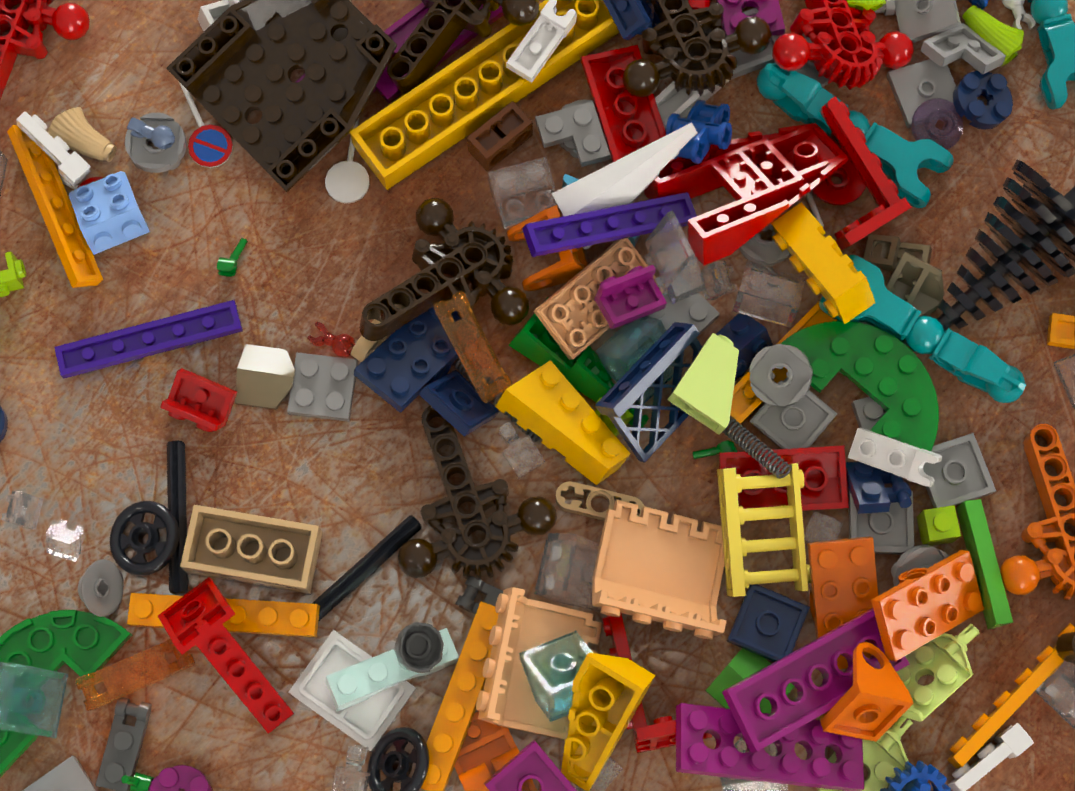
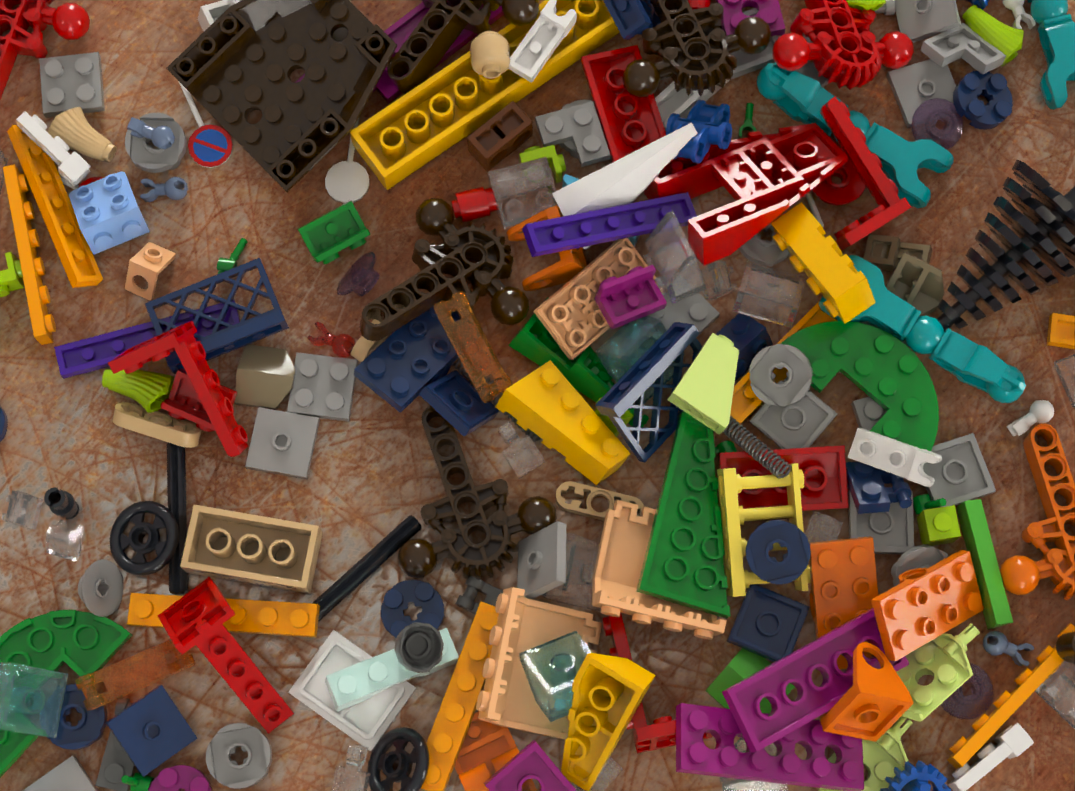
none -> light orange plate [3,164,56,345]
none -> light grey plate [39,52,105,118]
none -> dark blue plate [40,684,107,750]
none -> black pin [44,487,80,520]
none -> lime piece [102,369,174,413]
none -> dark blue plate [106,685,197,777]
none -> red bracket [108,320,248,457]
none -> tan beam [113,402,201,448]
none -> light nougat bracket [125,242,176,301]
none -> sand blue arm [140,177,188,202]
none -> dark blue fence [145,258,289,374]
none -> light grey plate [206,723,272,789]
none -> light grey plate [245,407,320,479]
none -> green bracket [297,200,370,264]
none -> piece [337,252,380,297]
none -> dark blue plate [381,580,445,639]
none -> red brick [451,186,497,223]
none -> tan head [470,31,510,79]
none -> light grey plate [517,521,566,599]
none -> lime bracket [519,145,566,183]
none -> green wing [637,412,731,619]
none -> green hand [738,103,757,139]
none -> dark blue plate [746,520,811,585]
none -> green hand [913,494,946,515]
none -> piece [941,663,994,720]
none -> sand blue arm [983,630,1034,666]
none -> white arm [1006,400,1054,437]

